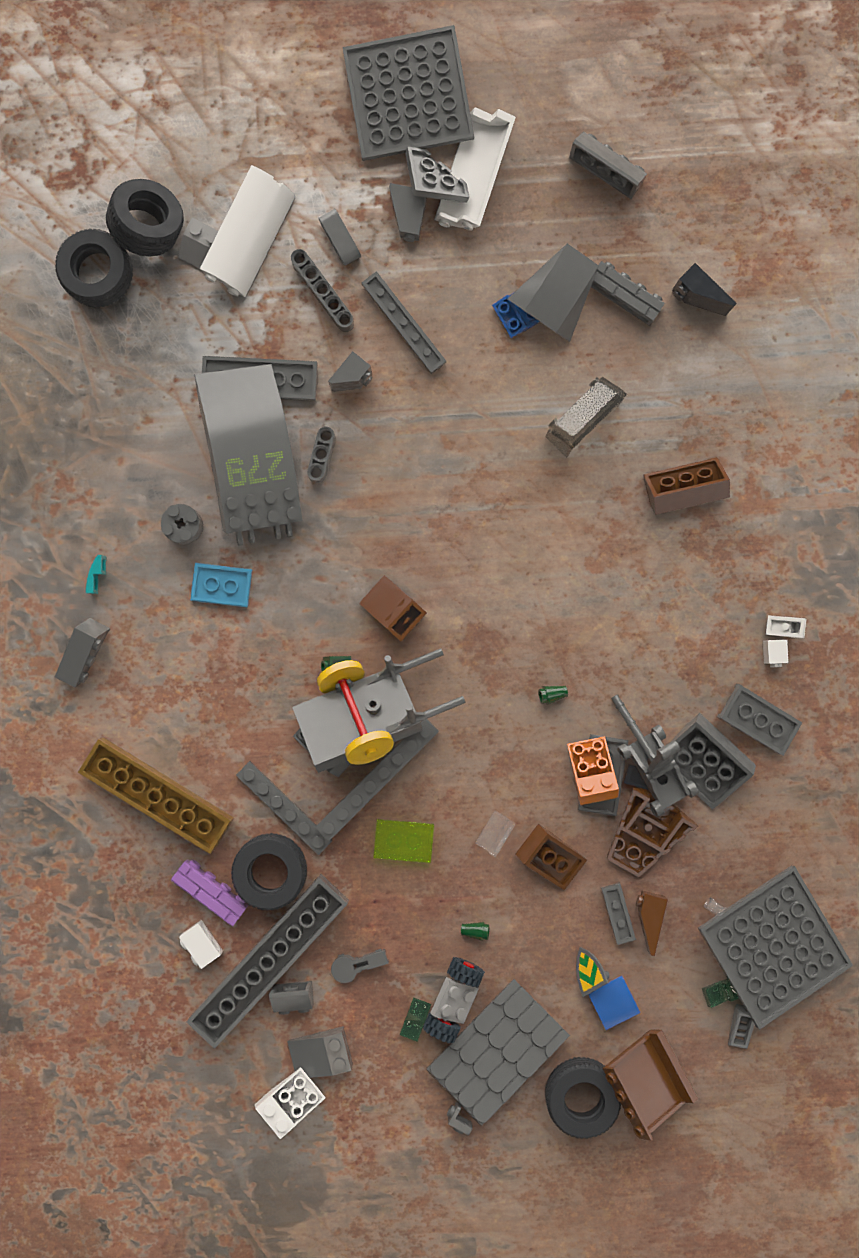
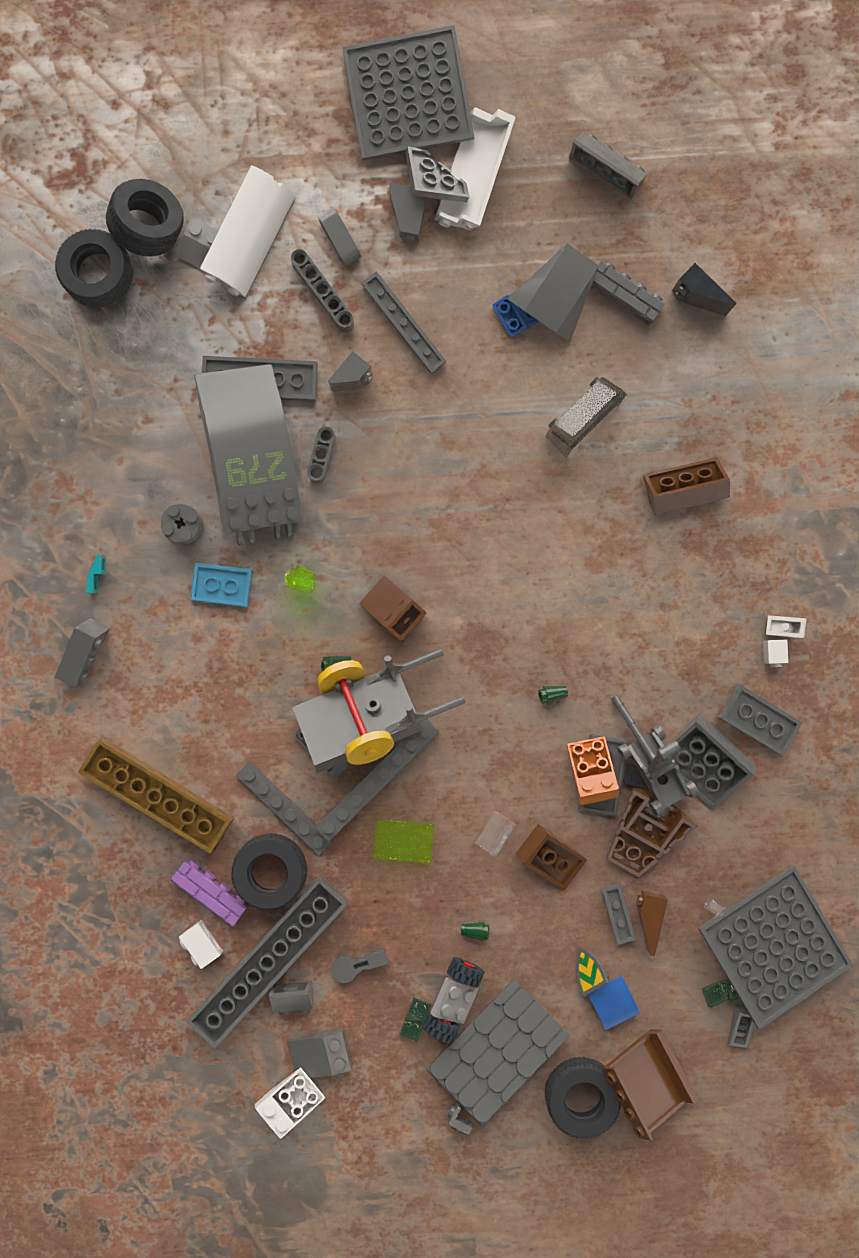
none -> clear neon green brick [285,565,317,594]

